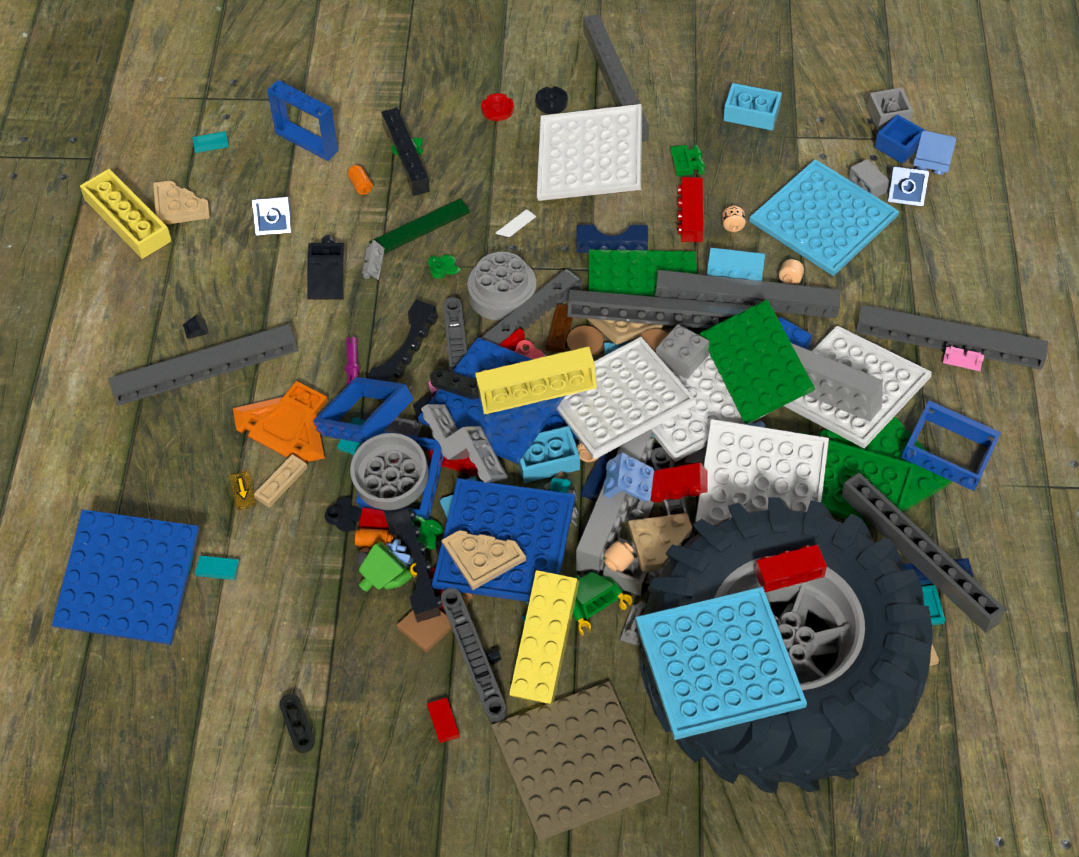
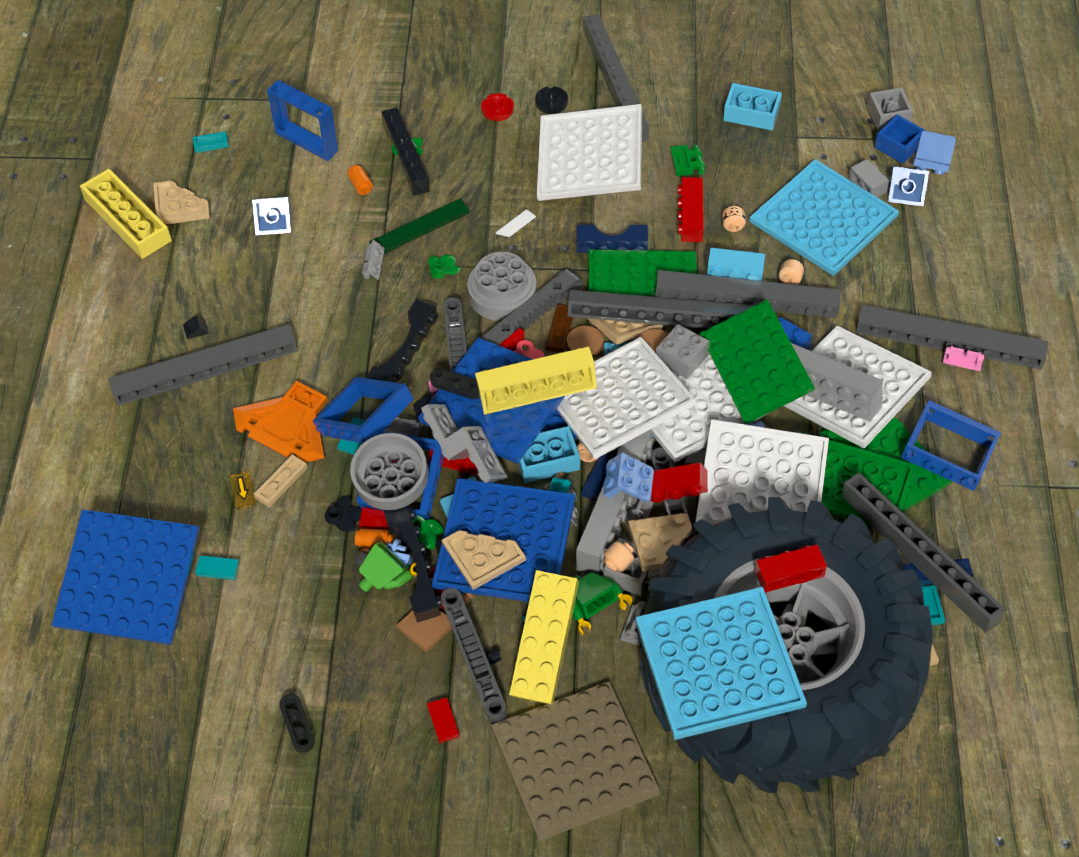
black slope [307,235,346,300] -> none
magenta pin [345,337,360,386] -> none

